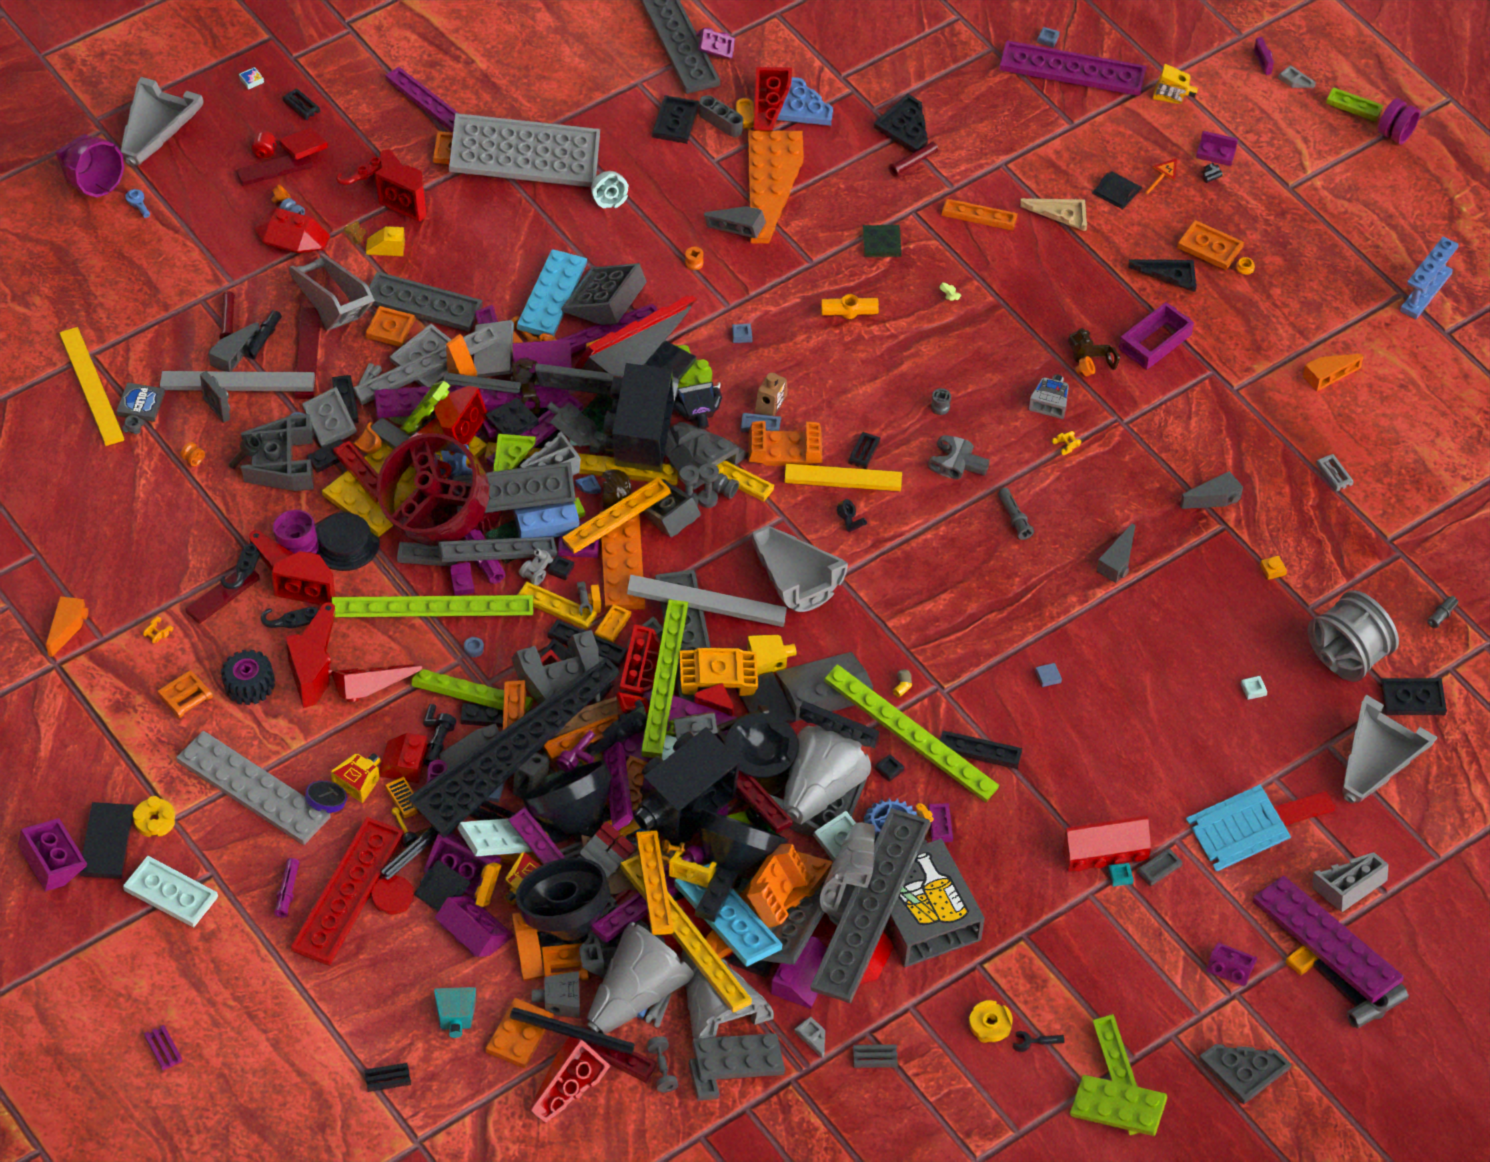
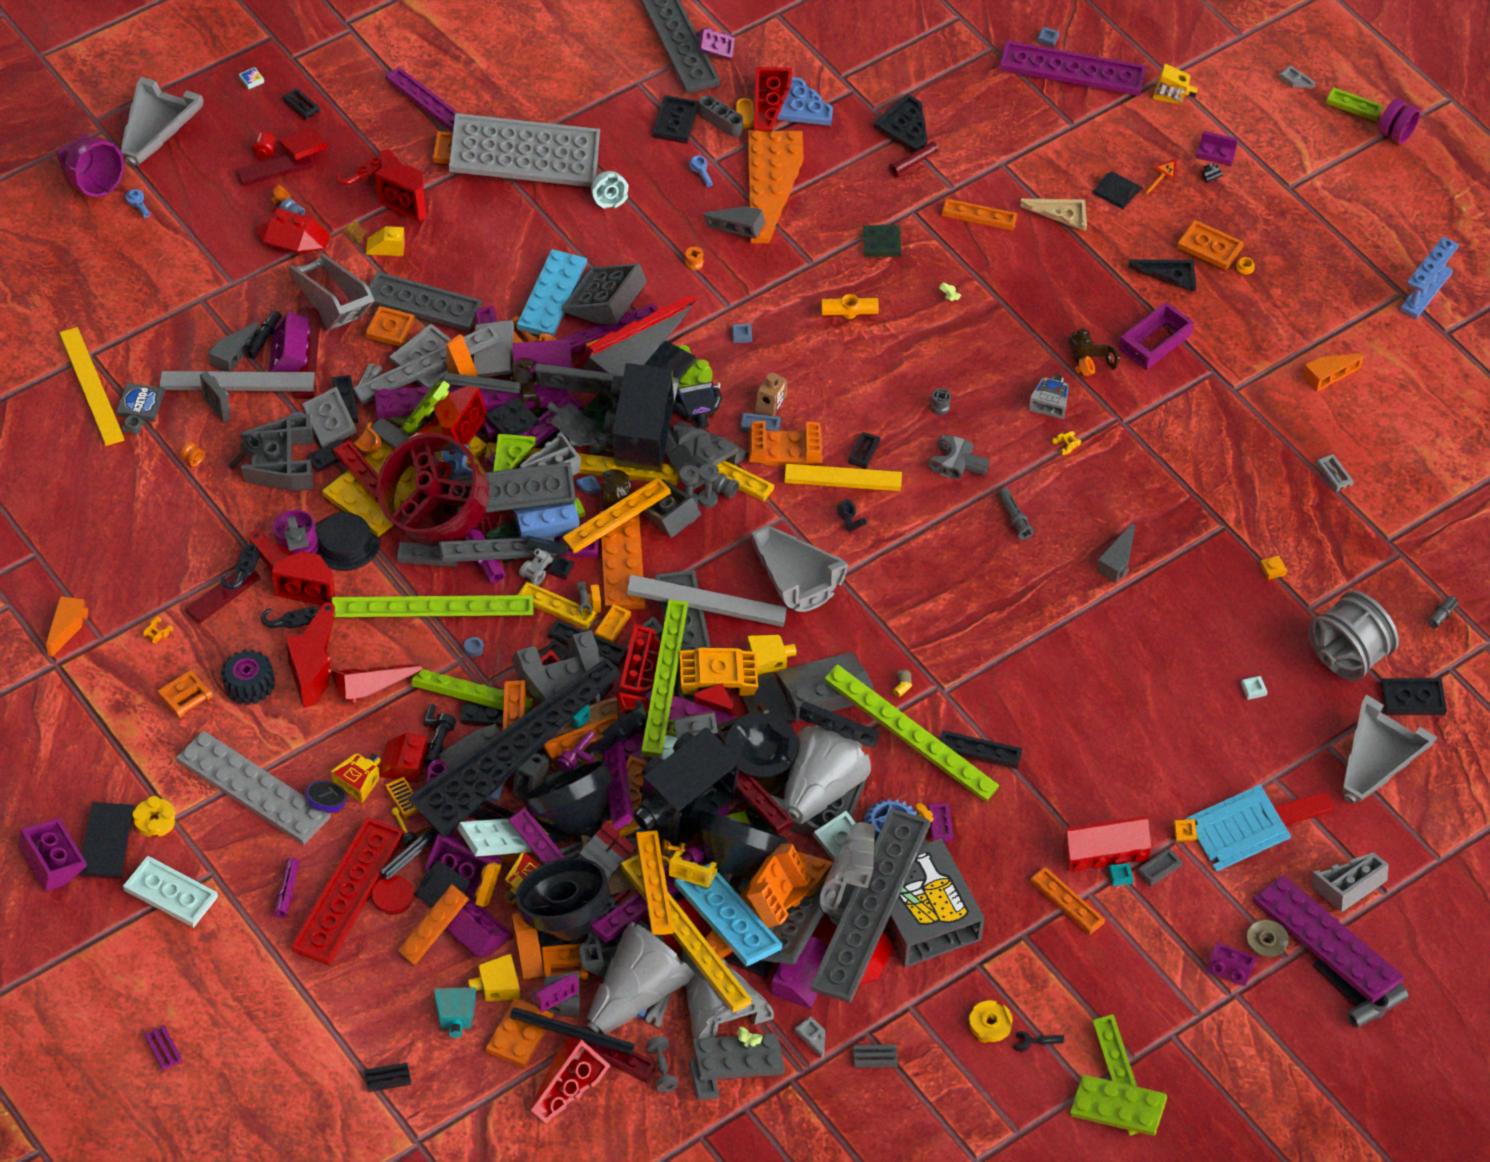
dark red pin [219,291,235,340] -> none
magenta bracket [450,563,474,596] -> none
black plate [695,867,738,922] -> none
black tile [875,754,904,782] -> none
sand blue tile [1035,663,1062,687] -> none
dark grey slope [1180,471,1243,509] -> none
dark grey plate [1199,1044,1292,1104] -> none
magenta plate [1253,37,1274,75] -> none
light orange tile [1285,945,1319,976] -> none
none -> magenta slope [269,311,310,372]
none -> dark grey plate [285,516,309,551]
none -> orange plate [398,885,469,965]
none -> yellow torso [468,954,520,1001]
none -> black tile [527,535,568,555]
none -> magenta bracket [531,973,578,1013]
none -> teal tile [571,705,590,730]
none -> medium blue plate [689,155,713,187]
none -> yellowish green piece [737,1027,763,1046]
none -> orange tile [1030,867,1105,935]
none -> light orange tile [1174,819,1197,842]
none -> dark tan dish [1246,920,1289,957]

